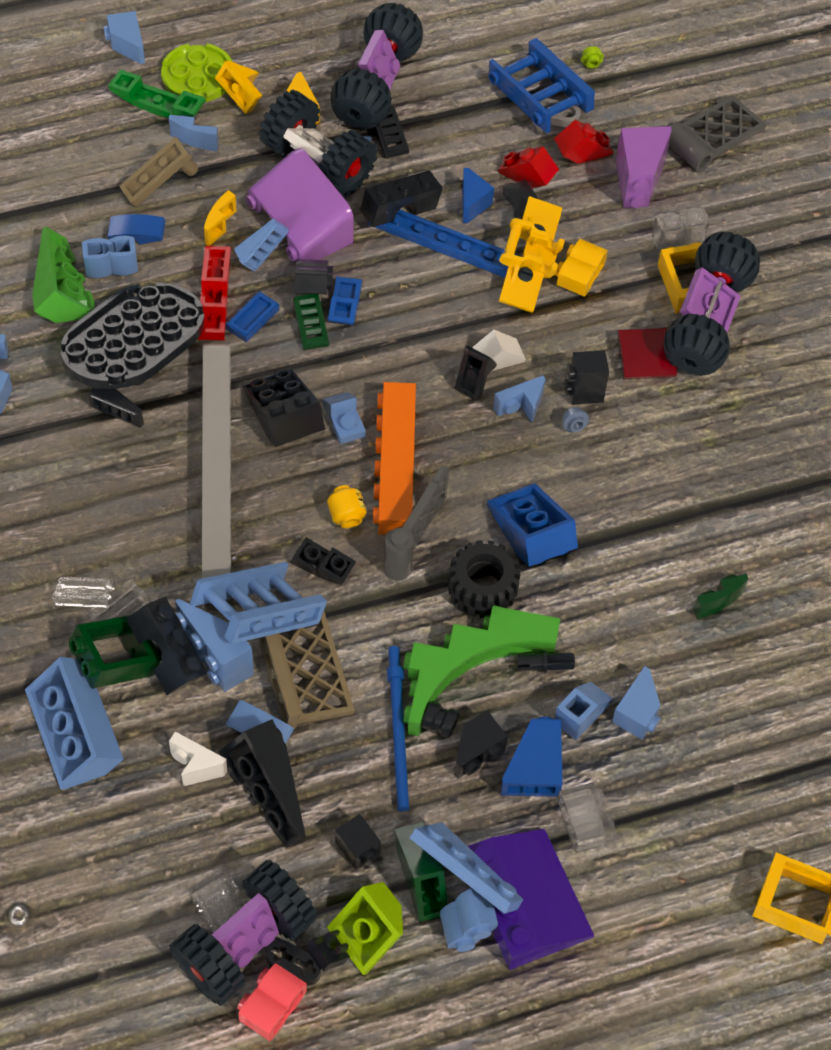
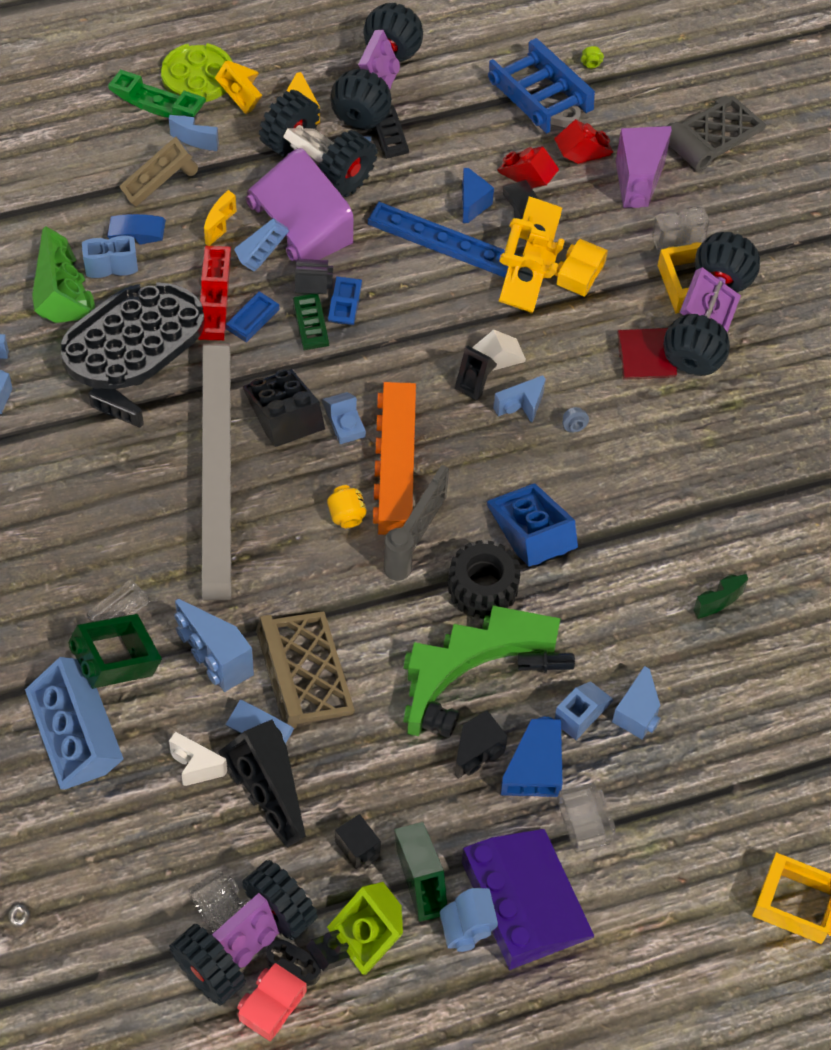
clear tile [52,577,116,608] -> none
medium blue slope [103,11,145,64] -> none
black arch [126,597,207,695] -> none
medium blue fence [190,562,327,644] -> none
black slope [290,537,356,585] -> none
black arch [360,170,443,227] -> none
blue bar [386,646,409,812] -> none
medium blue wing [410,822,524,914] -> none
black brick [565,350,609,405] -> none

